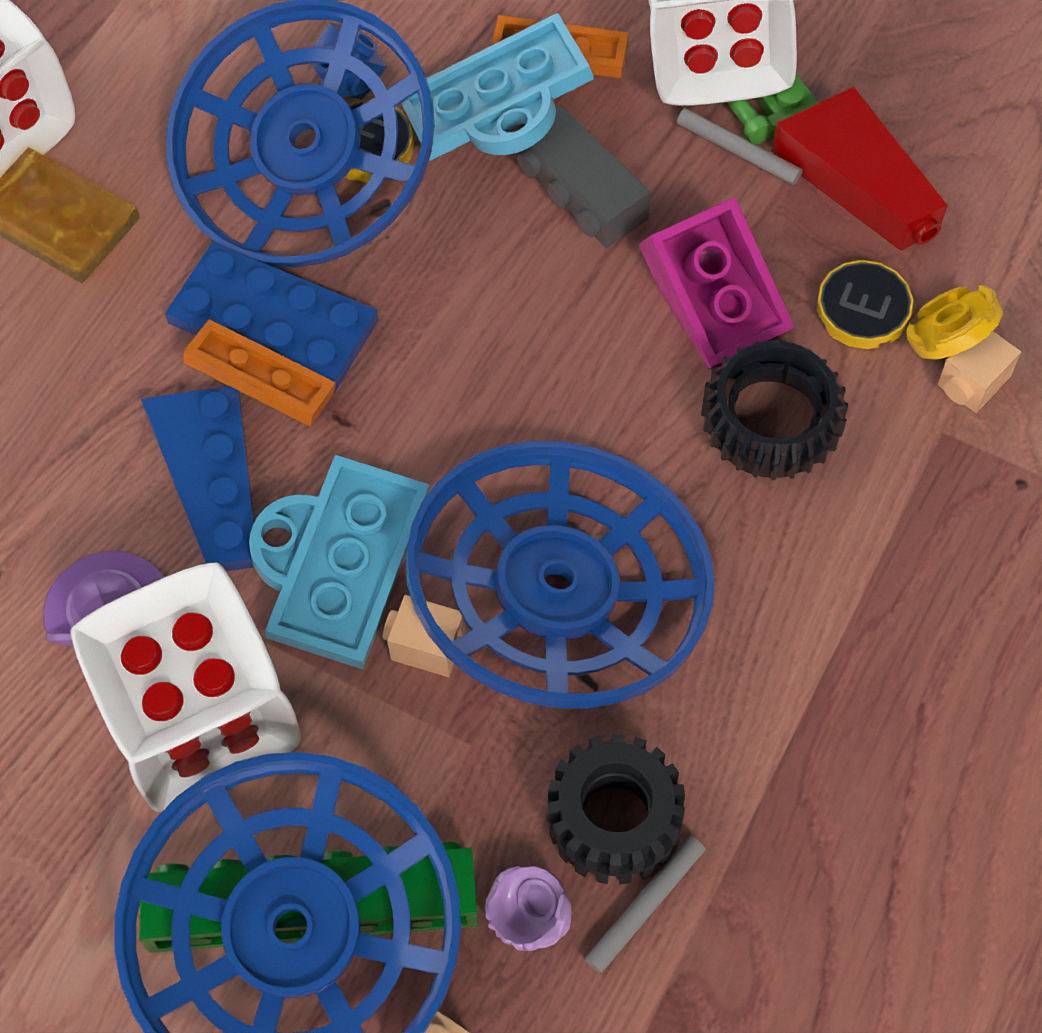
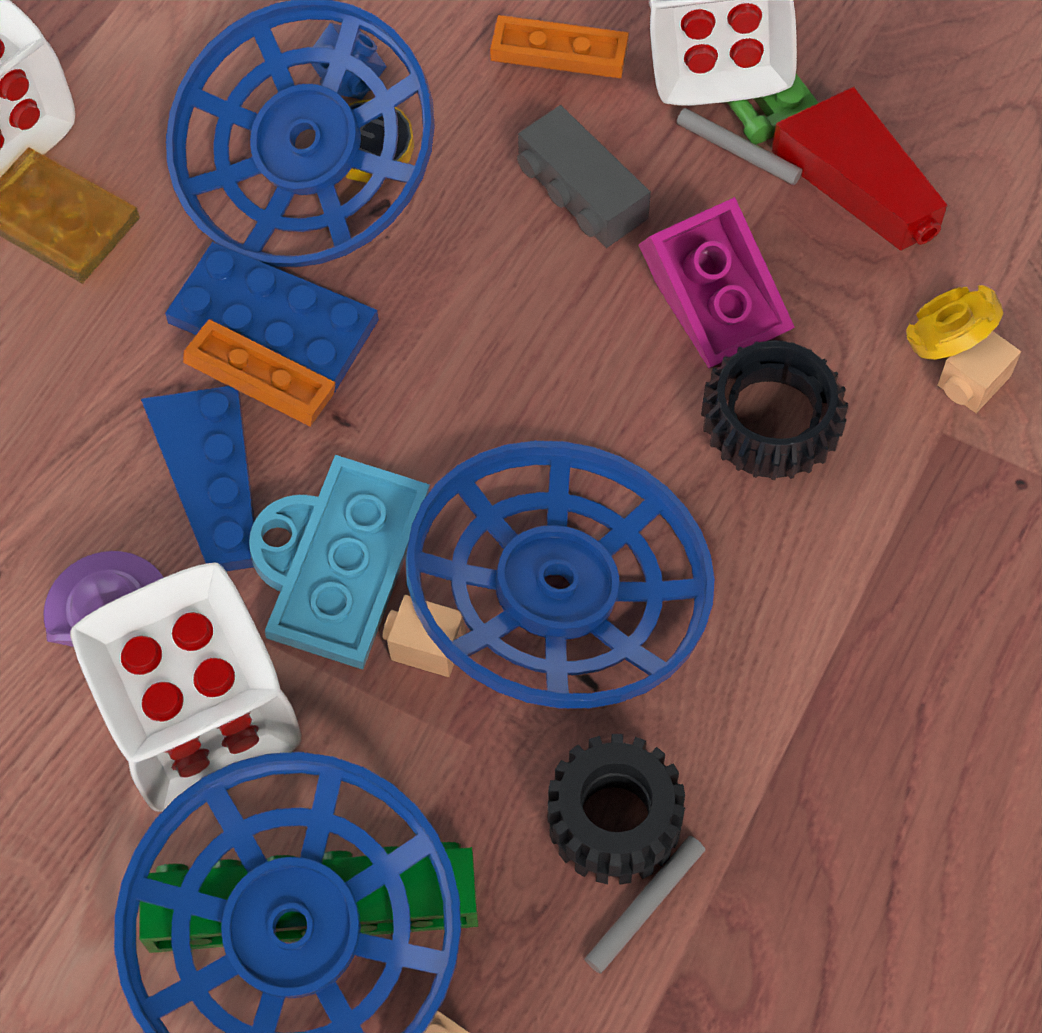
medium azure plate [401,13,594,161] -> none
lavender hair [485,866,572,951] -> none
black tile [816,260,913,349] -> none

